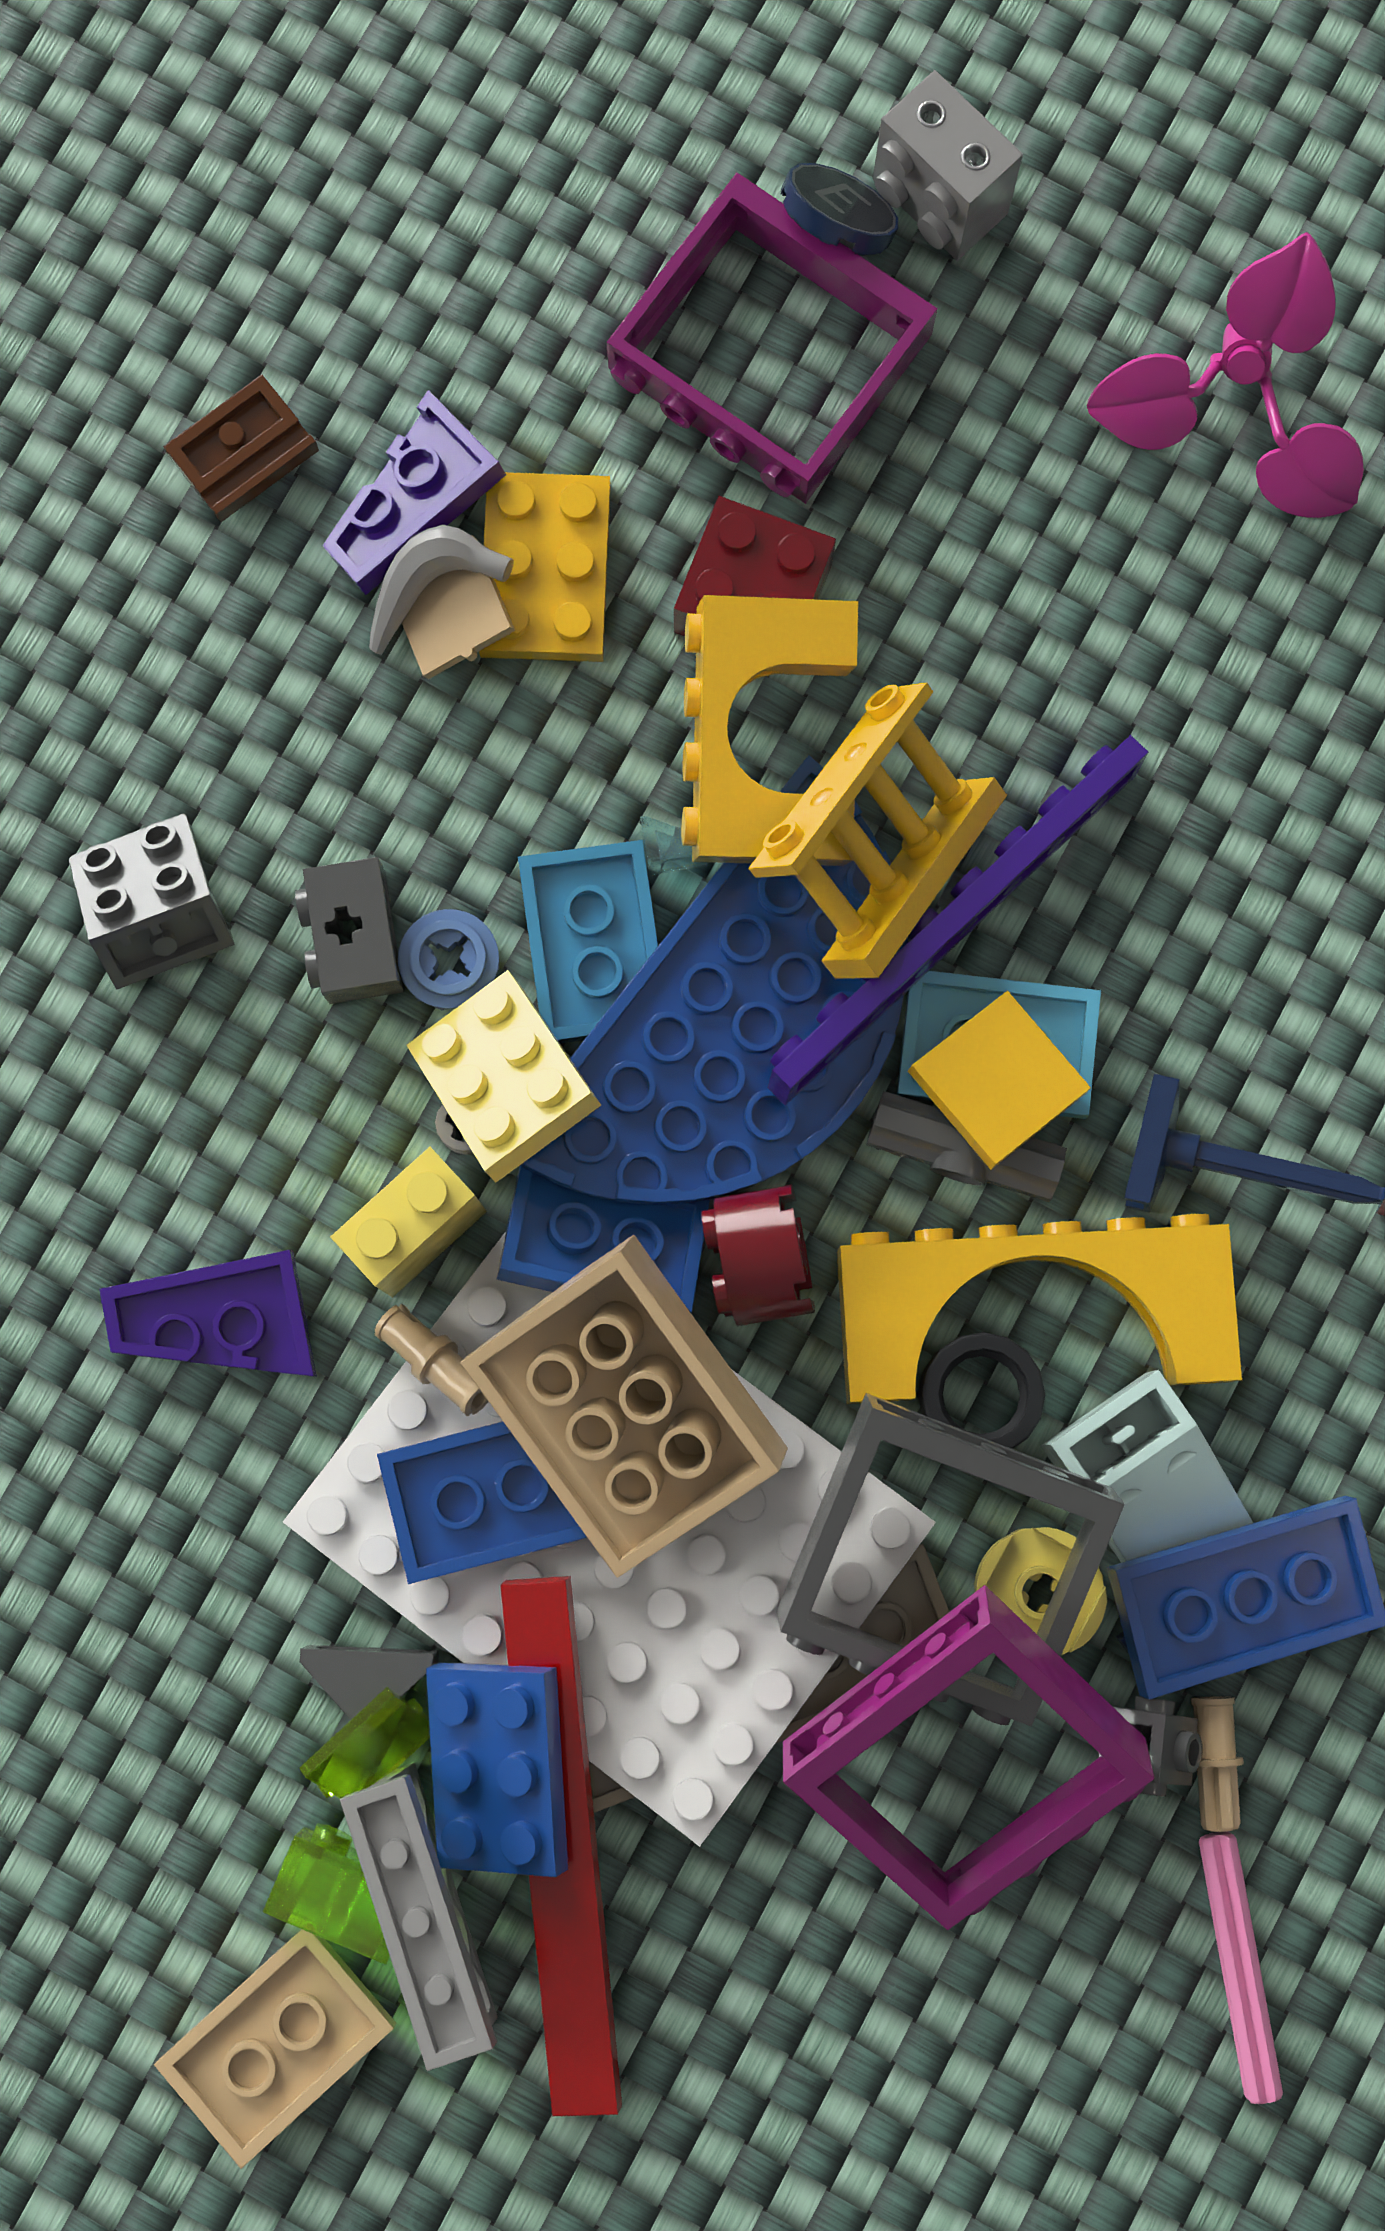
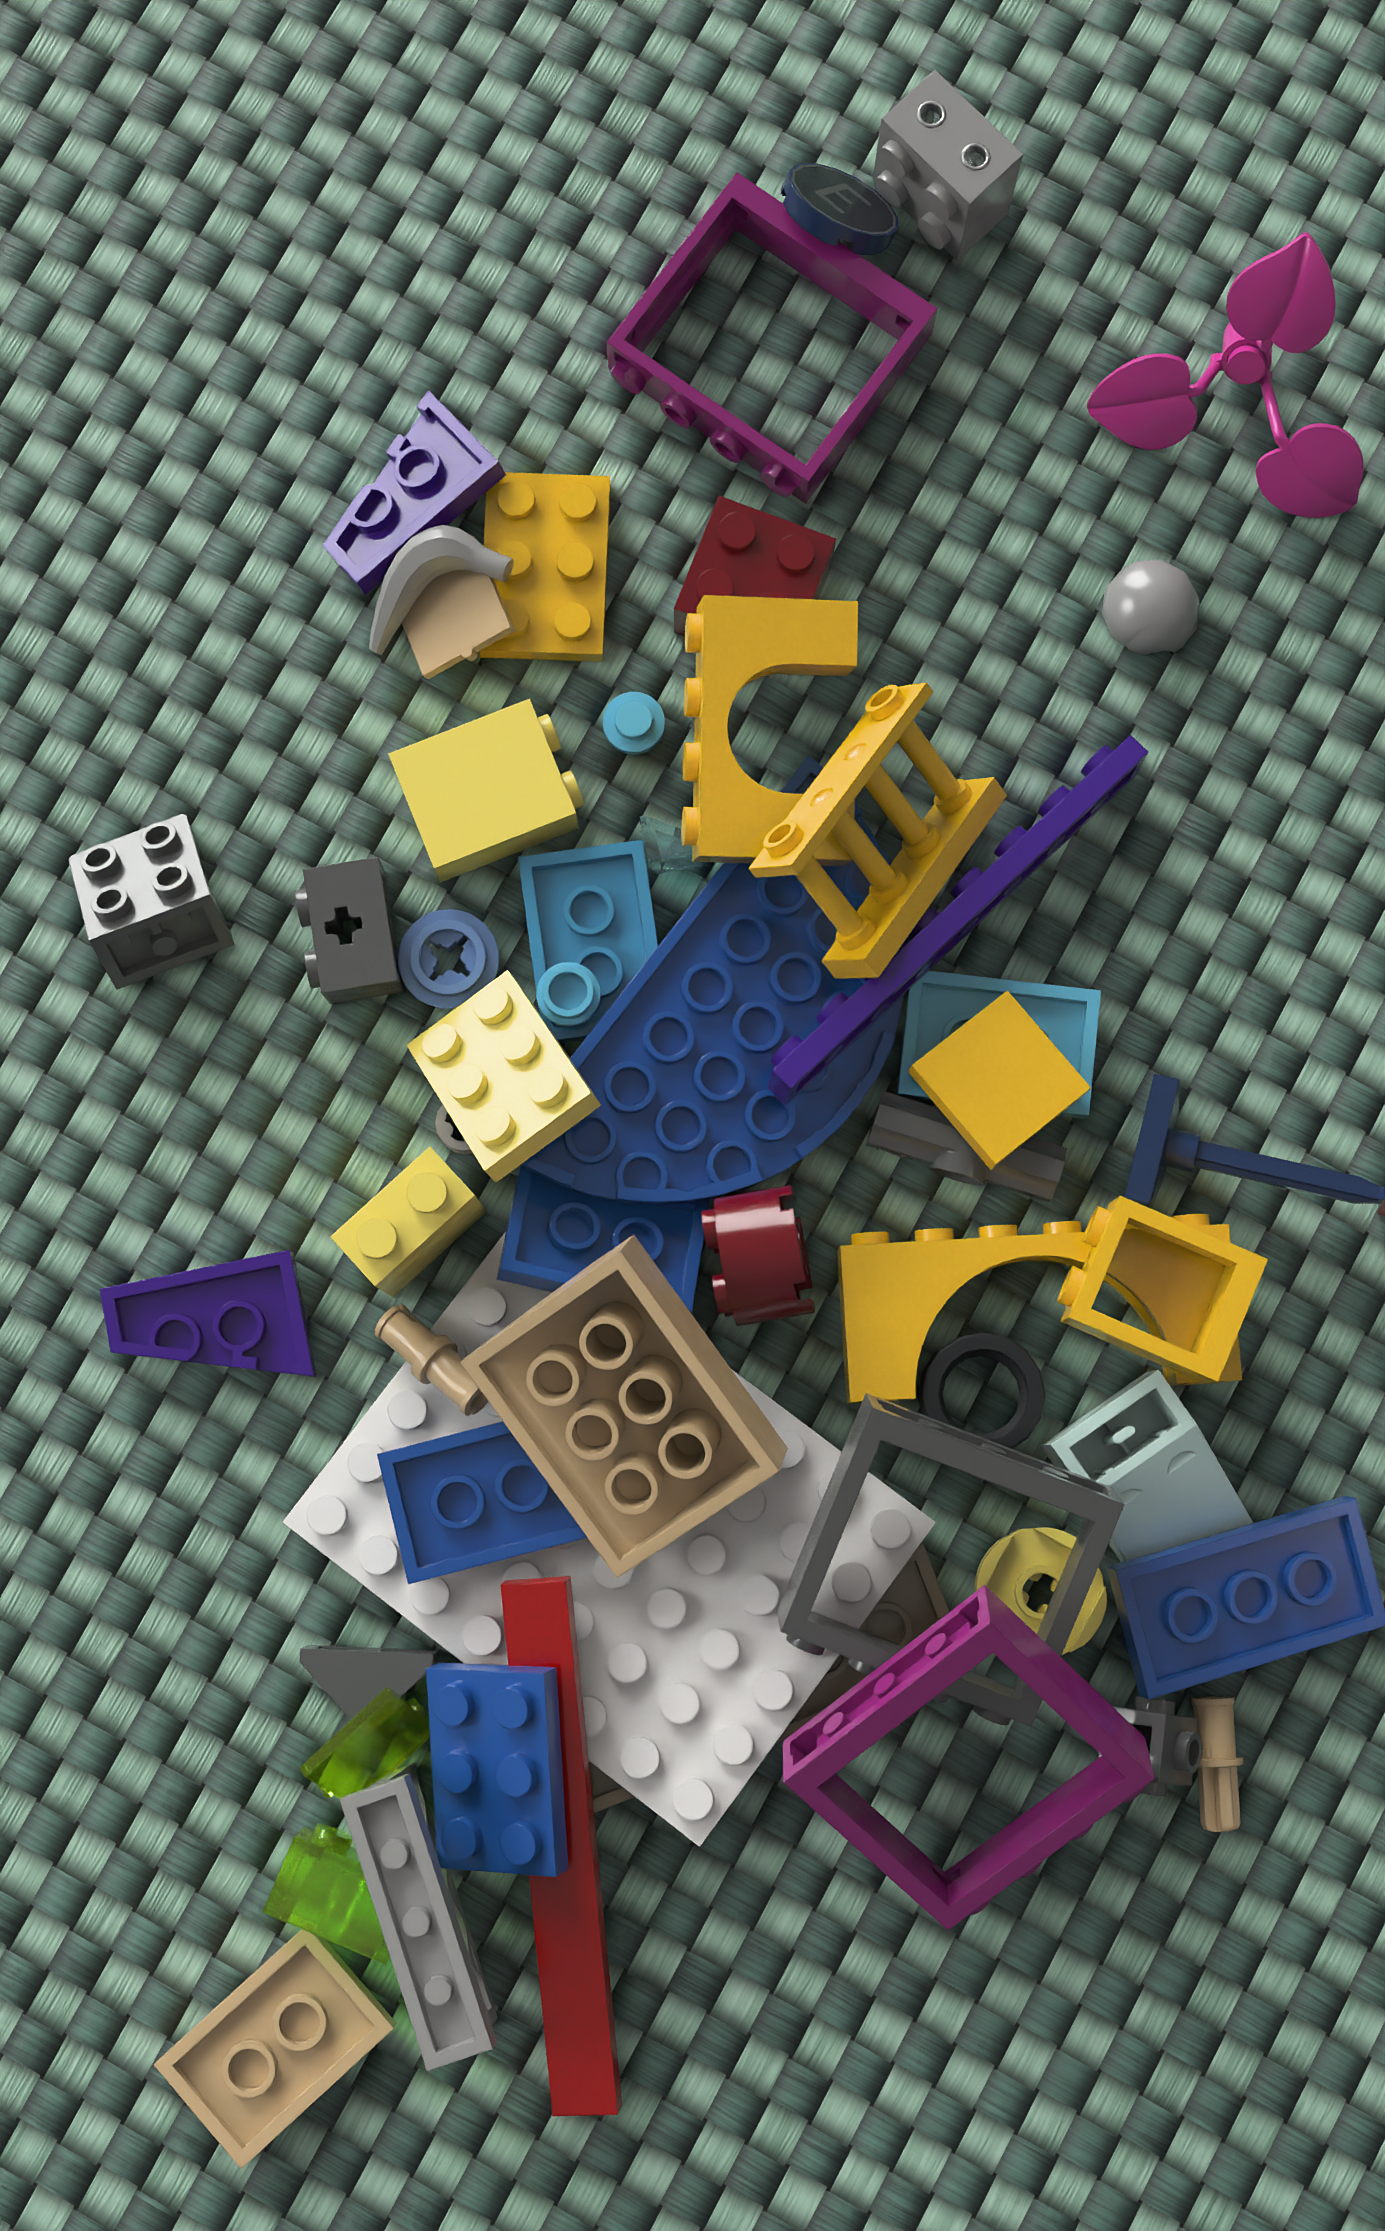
reddish brown plate [163,374,319,523] -> none
bright pink axle [1199,1832,1283,2104] -> none
none -> light yellow brick [388,699,585,883]
none -> medium azure plate [536,962,601,1027]
none -> medium azure plate [603,692,665,755]
none -> yellow window [1057,1196,1268,1384]
none -> light grey hair [1102,560,1200,656]

